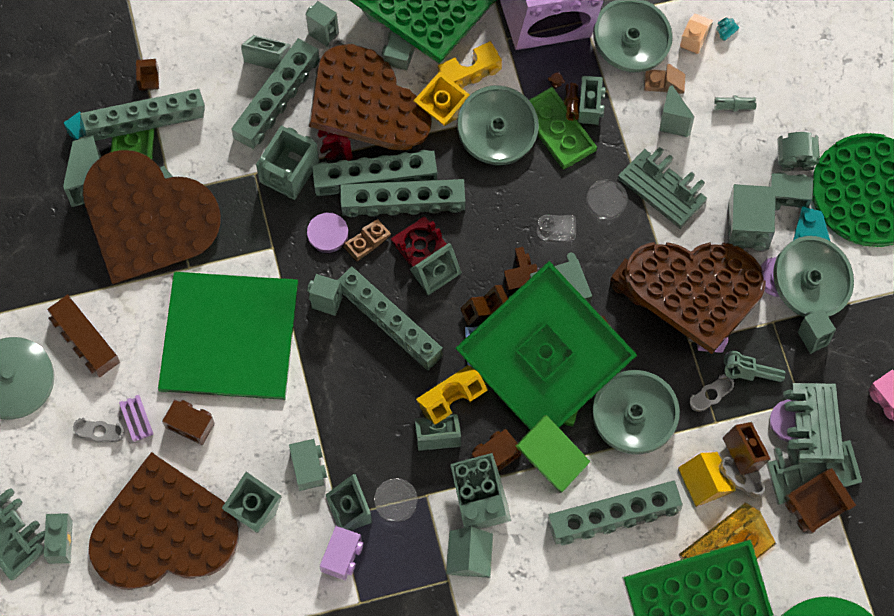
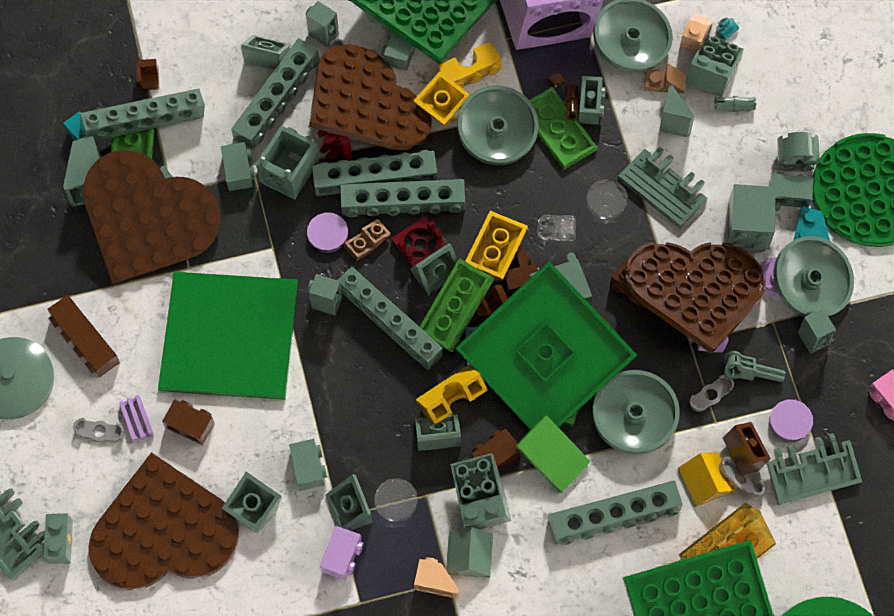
sand green hinge [783,383,844,463] -> none
reddish brown panel [784,468,856,534] -> none
none -> sand green brick [221,142,256,191]
none -> light nougat slope [414,558,459,599]
none -> bright green tile [420,258,495,352]
none -> yellow slope [465,211,528,281]
none -> sand green slope [684,35,744,97]

